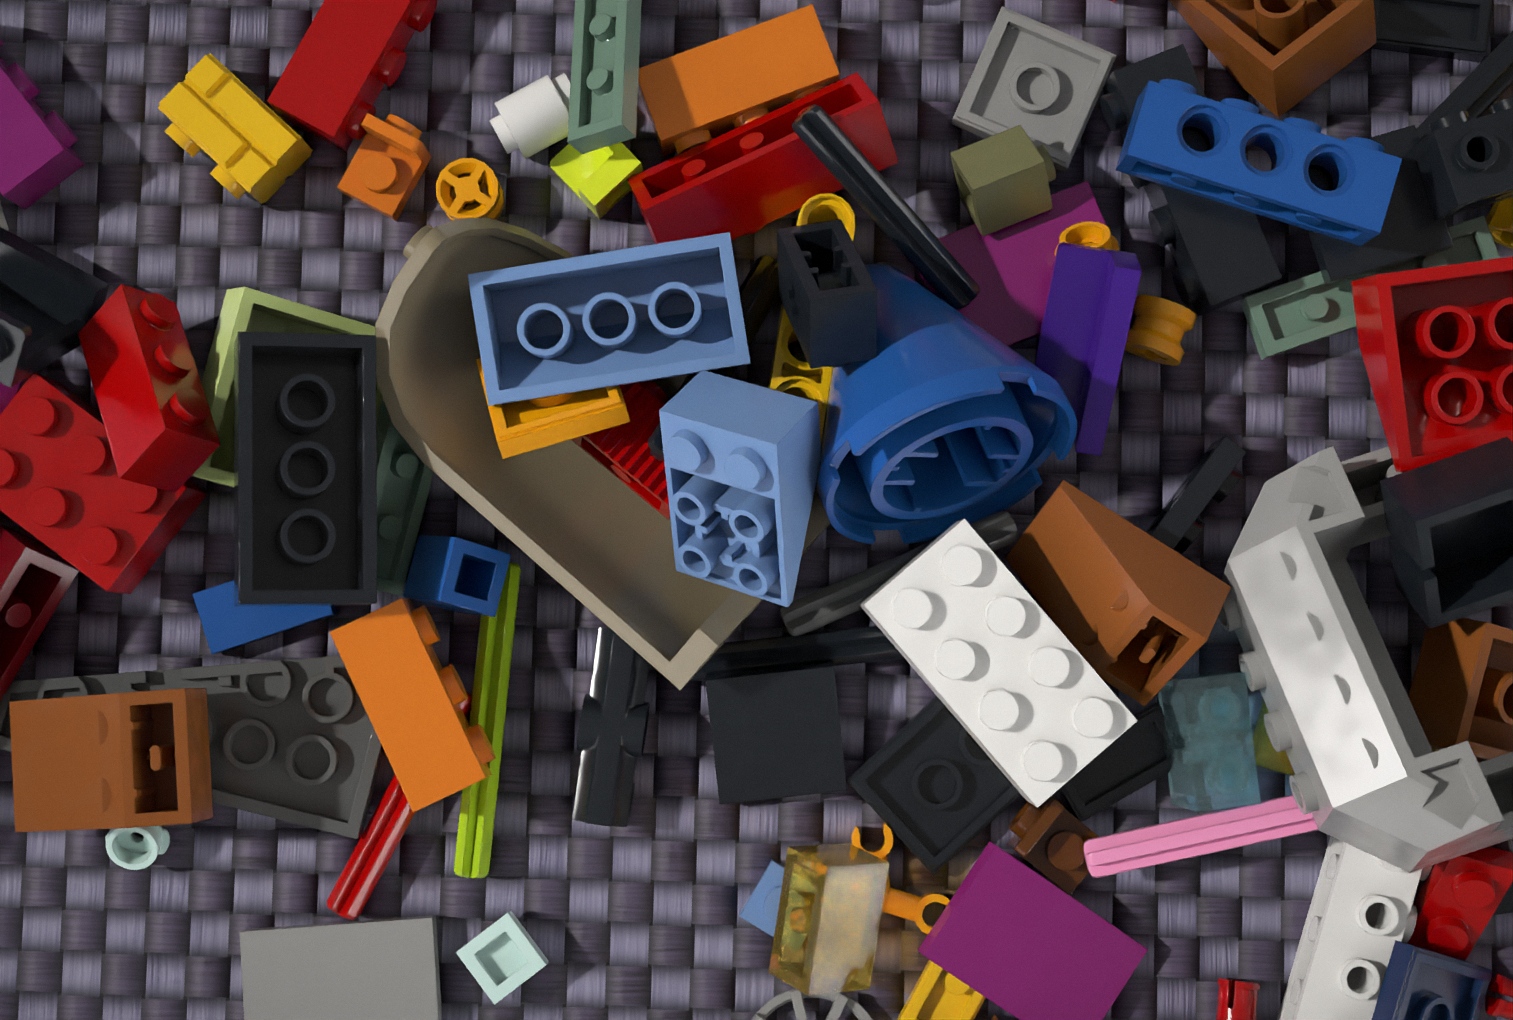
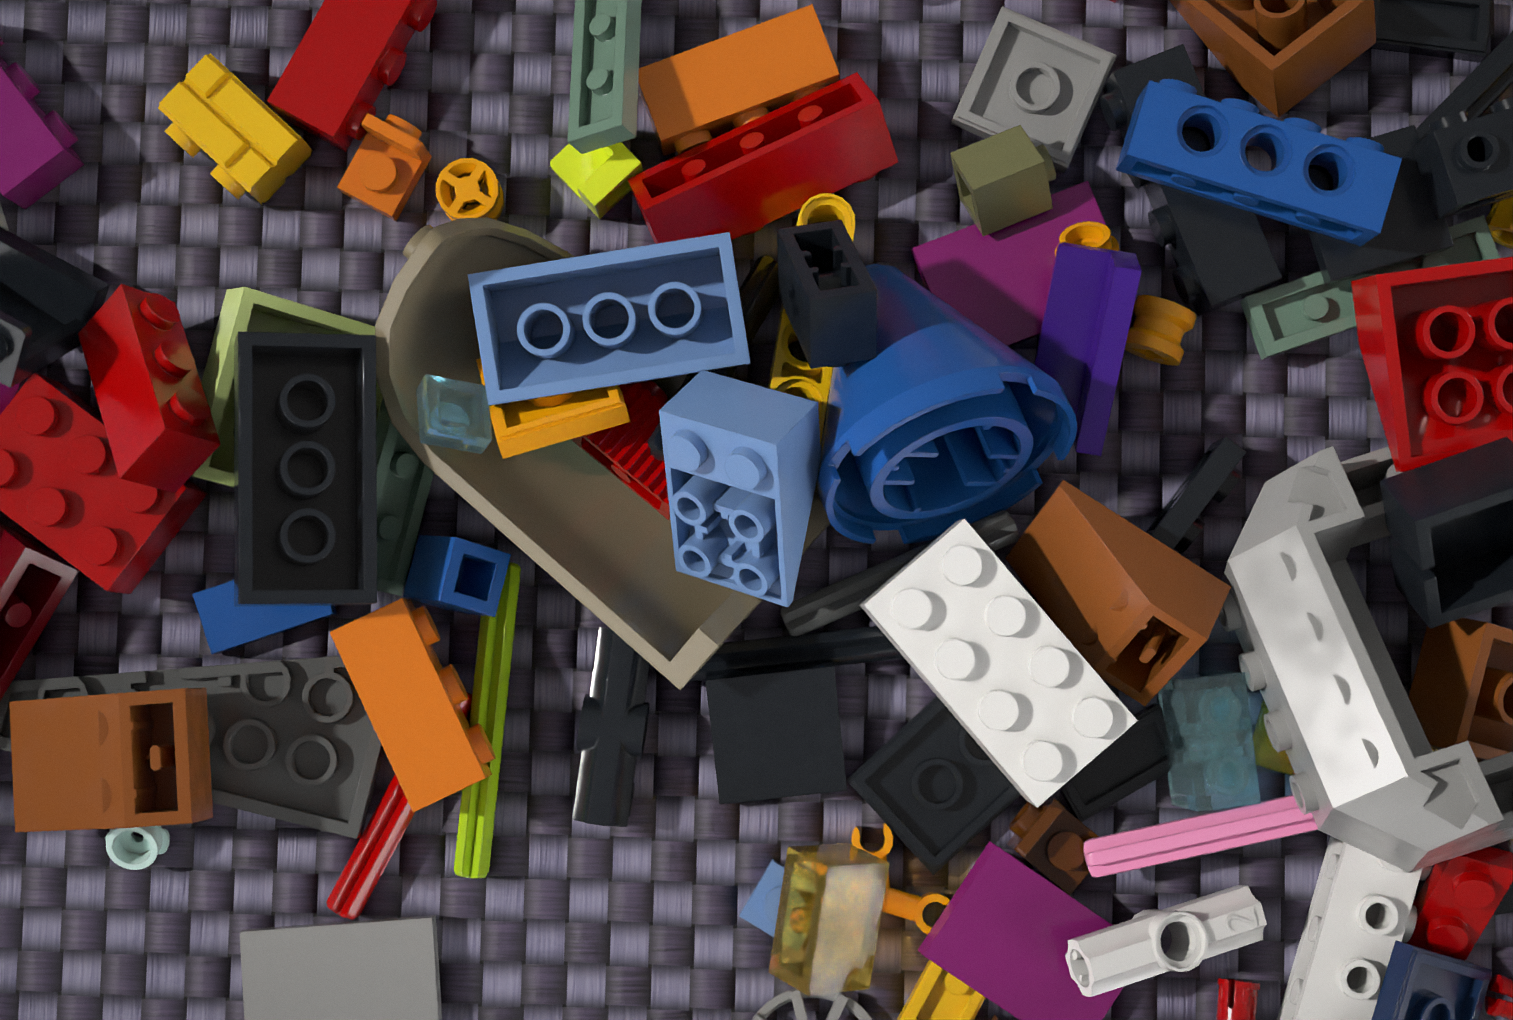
light aqua plate [456,910,549,1005] -> none
white brick [489,73,570,159] -> none
black axle [792,104,980,311] -> none
none -> clear light blue plate [416,374,492,454]
none -> white piece [1065,885,1267,997]

